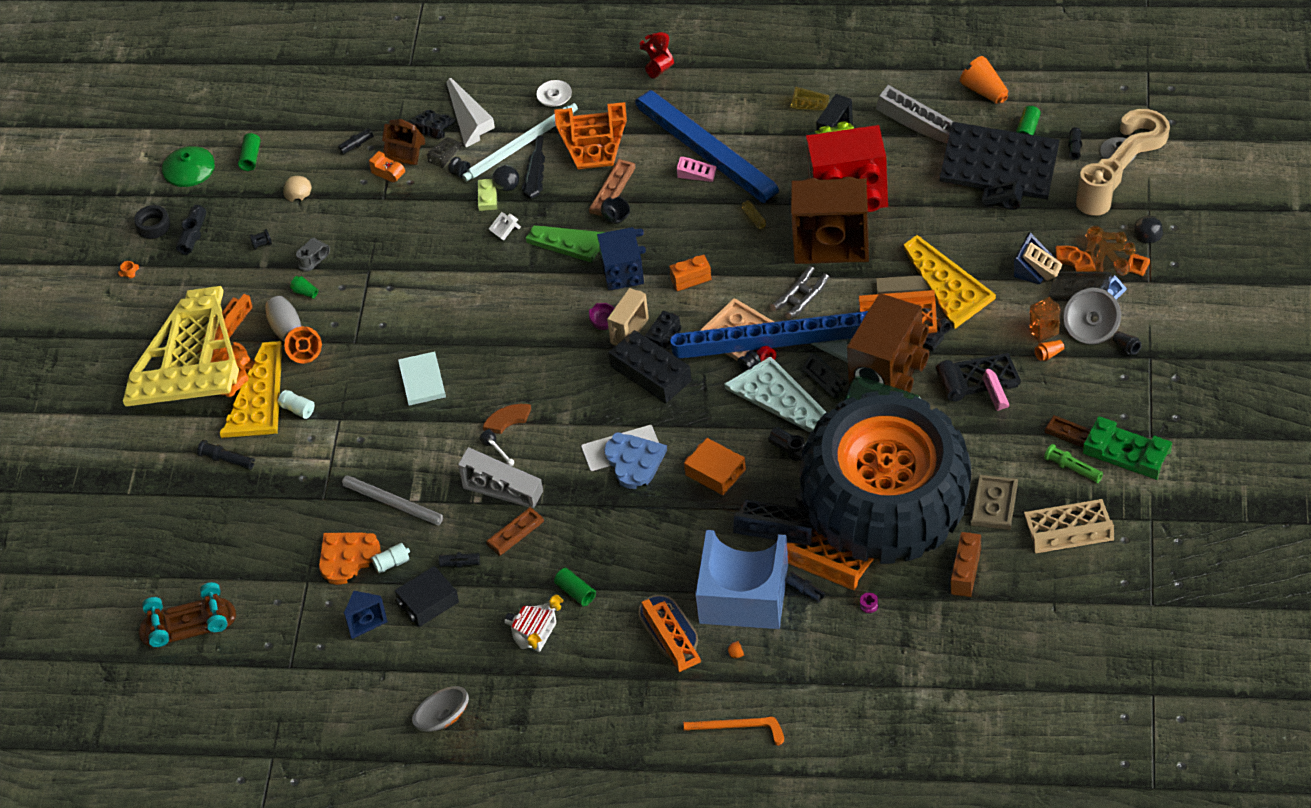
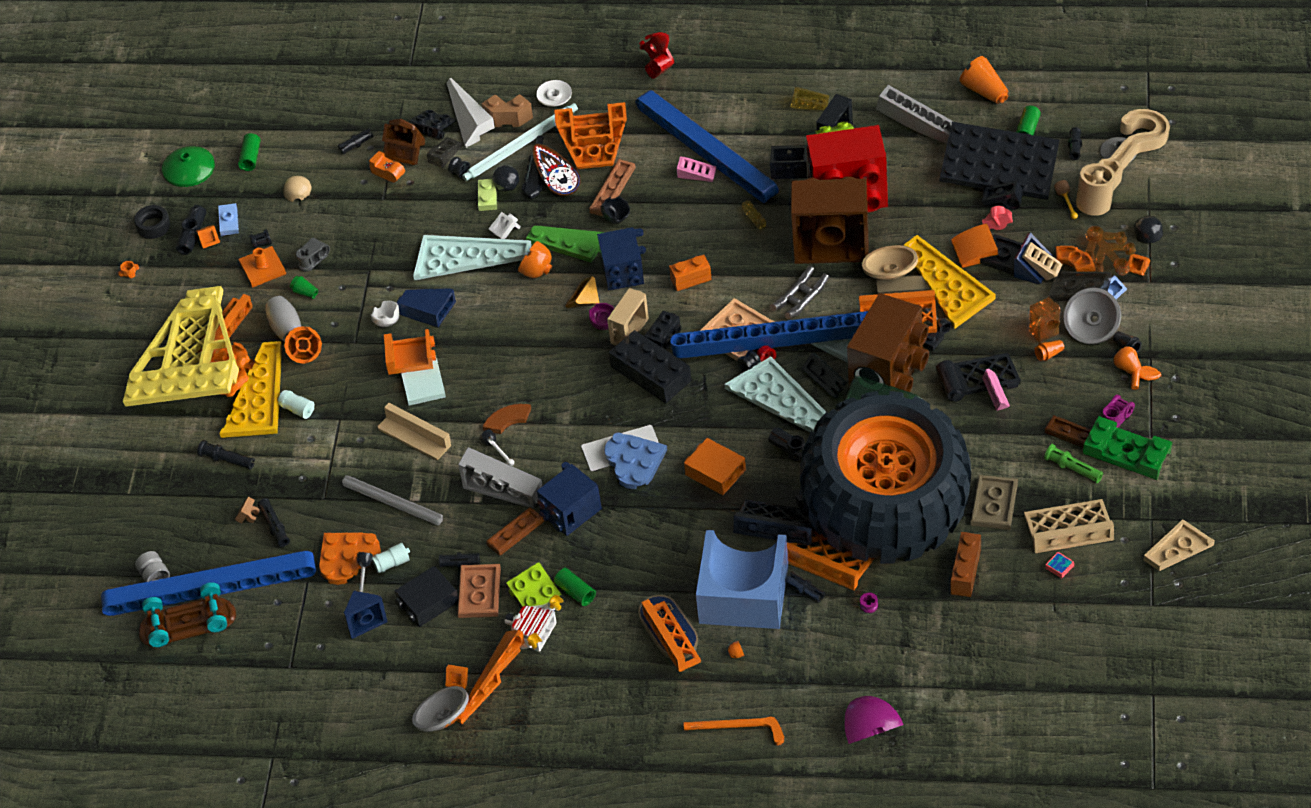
none -> blue beam [101,551,316,616]
none -> light grey wheel [135,551,170,582]
none -> orange tile [196,225,220,249]
none -> light blue plate [218,203,239,236]
none -> medium nougat tile [235,497,260,524]
none -> orange tile [239,246,286,288]
none -> black pin [258,498,290,547]
none -> black hinge [356,552,373,592]
none -> white hair [371,301,399,327]
none -> tan panel [378,403,451,460]
none -> orange panel [384,329,436,375]
none -> dark blue slope [397,289,456,327]
none -> light aqua wing [413,235,532,280]
none -> orange tile [445,665,468,689]
none -> orange wedge [456,630,525,724]
none -> nougat tile [458,564,501,618]
none -> medium nougat brick [481,94,533,127]
none -> lime hinge [506,562,561,607]
none -> orange cylinder [518,241,552,279]
none -> shield [533,144,581,196]
none -> dark blue container [537,462,602,536]
none -> pearl gold slope [565,276,599,308]
none -> black window [770,145,808,179]
none -> magenta brick [845,696,904,744]
none -> tan dish [862,245,918,280]
none -> orange slope [951,223,998,268]
none -> black tile [980,234,1023,275]
none -> coral piece [982,206,1013,230]
none -> tile [1046,552,1074,579]
none -> hinge [1054,180,1078,219]
none -> magenta piece [1102,394,1135,428]
none -> orange piece [1113,346,1161,390]
none -> tan wing [1144,519,1214,571]

